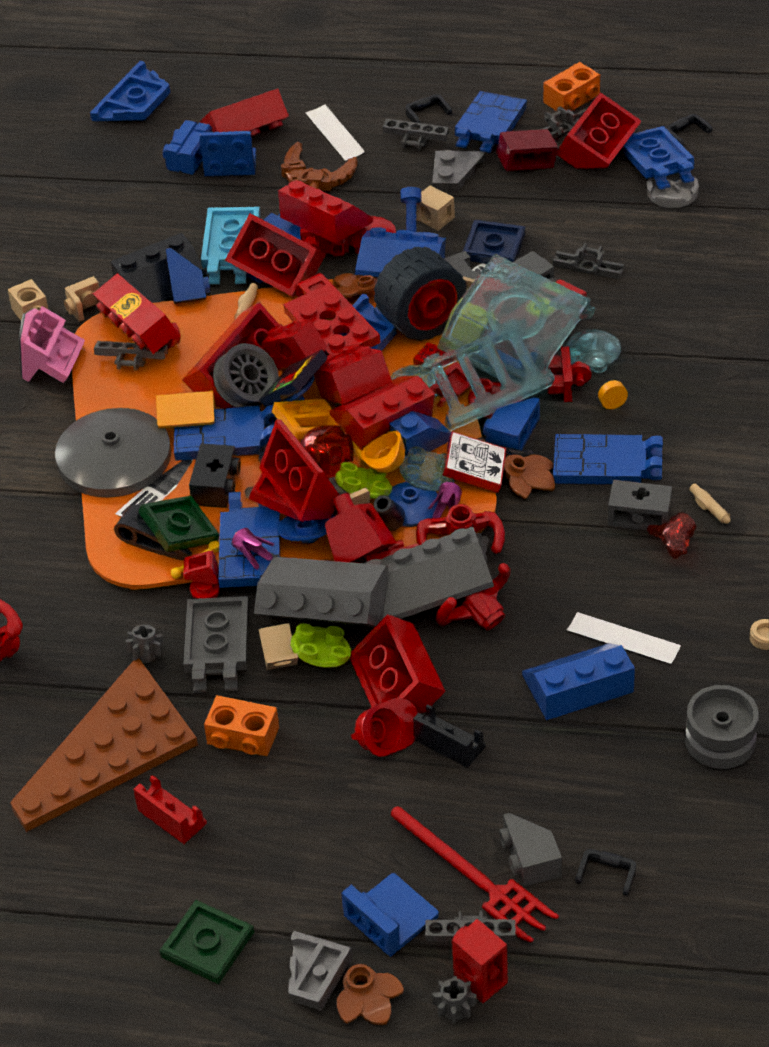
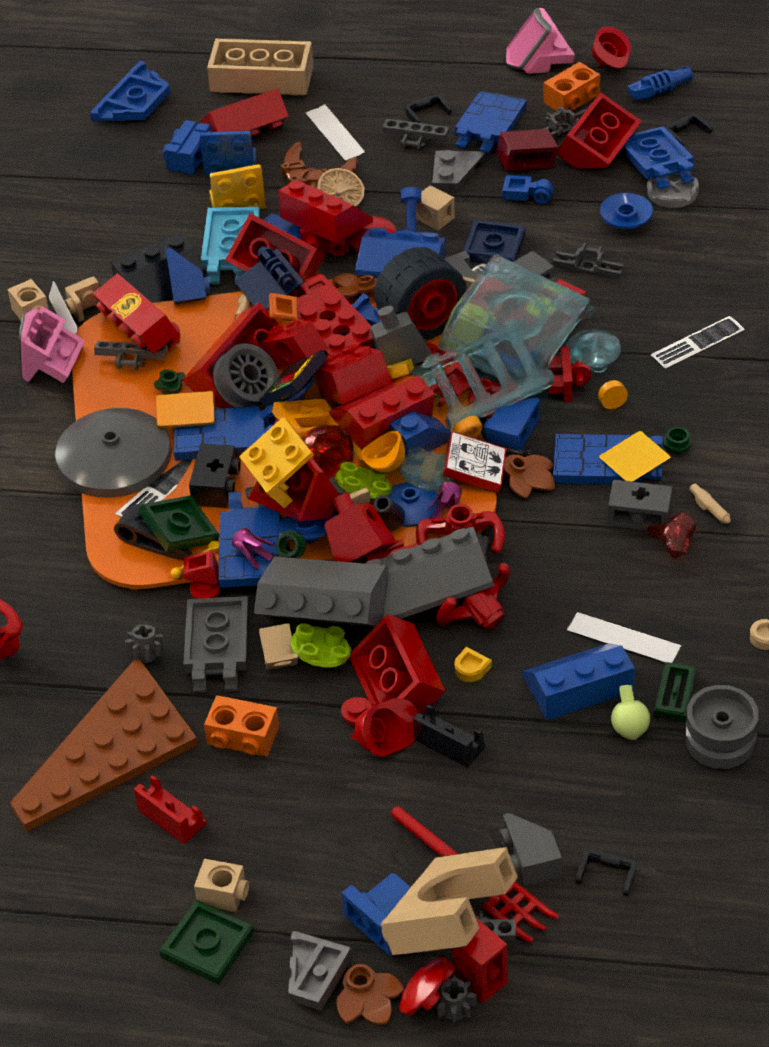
none -> white sticker [49,281,77,335]
none -> dark green plate [154,369,186,395]
none -> tan brick [194,859,249,913]
none -> tan brick [207,39,314,96]
none -> yellow bracket [209,164,266,209]
none -> dark blue hinge [234,246,304,311]
none -> yellow bracket [239,418,314,508]
none -> orange slope [269,293,298,322]
none -> dark green plate [276,530,306,558]
none -> tan wheel [317,168,365,207]
none -> red plate [341,697,372,727]
none -> dark grey torso [370,306,433,366]
none -> tan arch [381,847,518,955]
none -> yellow tile [387,359,414,379]
none -> red dish [399,956,455,1016]
none -> light orange tile [453,416,483,438]
none -> yellow tile [454,647,492,682]
none -> blue plate [502,175,554,204]
none -> bright pink piece [506,8,575,74]
none -> red piece [592,26,631,69]
none -> yellow sticker [599,431,671,482]
none -> blue dish [600,193,653,229]
none -> yellowish green piece [611,685,650,740]
none -> blue hinge [628,66,693,100]
none -> sticker [650,316,745,369]
none -> dark green tile [654,662,697,722]
none -> dark green plate [663,426,692,453]

